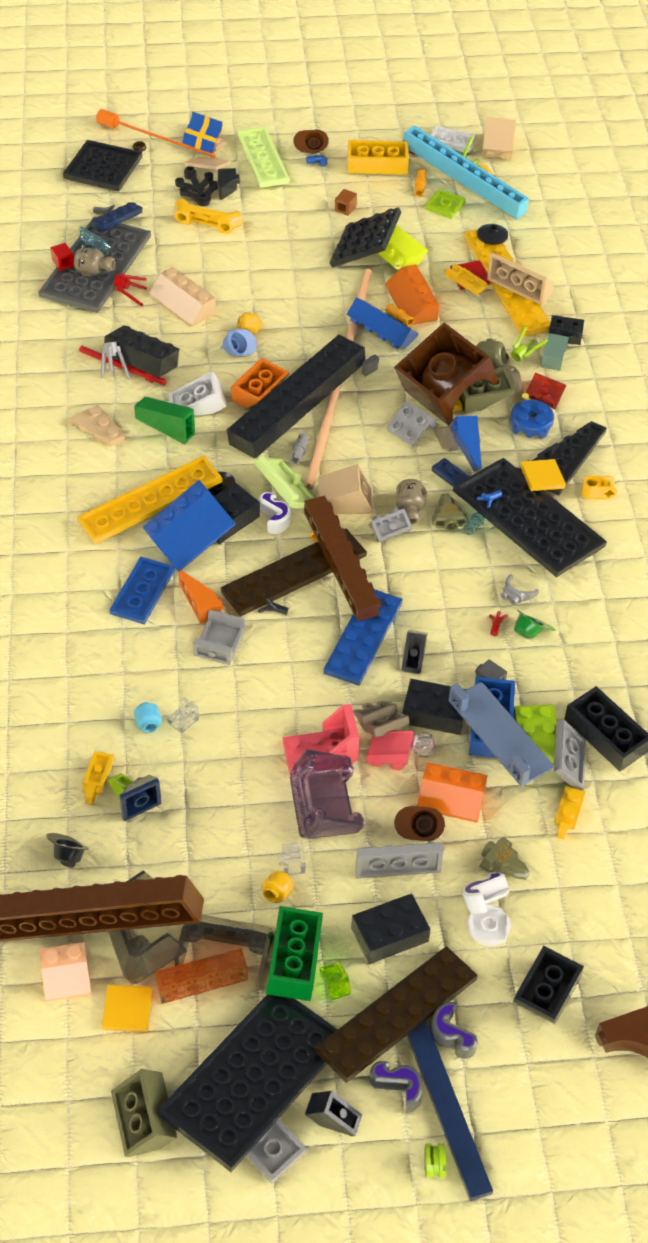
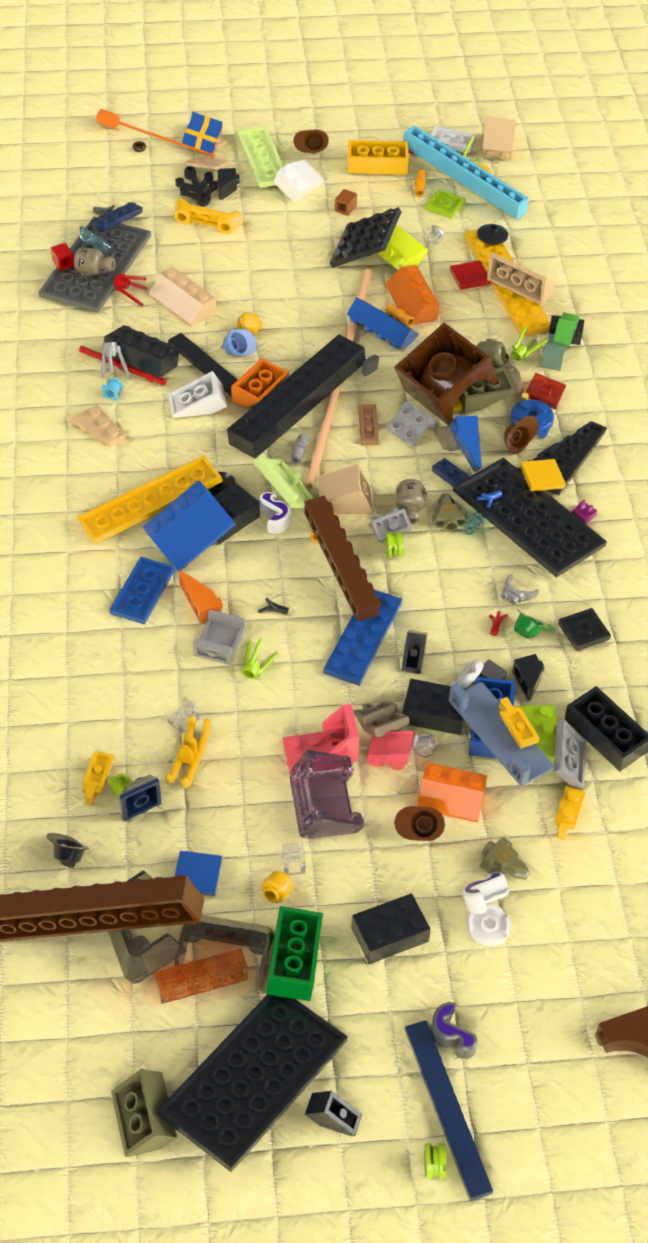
light nougat slope [39,942,91,1002] -> none
black plate [63,140,143,191] -> none
yellow tile [102,985,153,1032] -> none
green slope [134,396,195,445] -> none
medium azure head [134,702,162,733] -> none
dark brown plate [221,528,367,617] -> none
light grey plate [245,1119,307,1184] -> none
blue arm [306,155,327,167] -> none
dark brown plate [315,946,478,1083] -> none
clear neon green bracket [319,961,351,1001] -> none
light grey plate [355,842,444,879] -> none
dark grey animal [369,1061,423,1113] -> none
yellow hinge [445,264,487,295] -> none
black brick [513,945,584,1024] -> none
yellow piece [581,475,617,499] -> none
none -> medium azure brick [101,378,123,401]
none -> yellow piece [165,715,211,788]
none -> black tile [168,333,238,396]
none -> blue tile [174,850,222,897]
none -> lime plant [241,638,278,679]
none -> white slope [273,159,325,203]
none -> medium nougat tile [358,404,379,445]
none -> lime wheel [385,531,404,558]
none -> clear piece [425,225,444,245]
none -> white tile [452,659,484,689]
none -> yellow hinge [499,697,539,749]
none -> reddish brown piece [504,416,539,454]
none -> black slope [512,654,544,701]
none -> bright green slope [553,312,579,346]
none -> black plate [558,608,611,651]
none -> magenta tile [572,500,597,524]

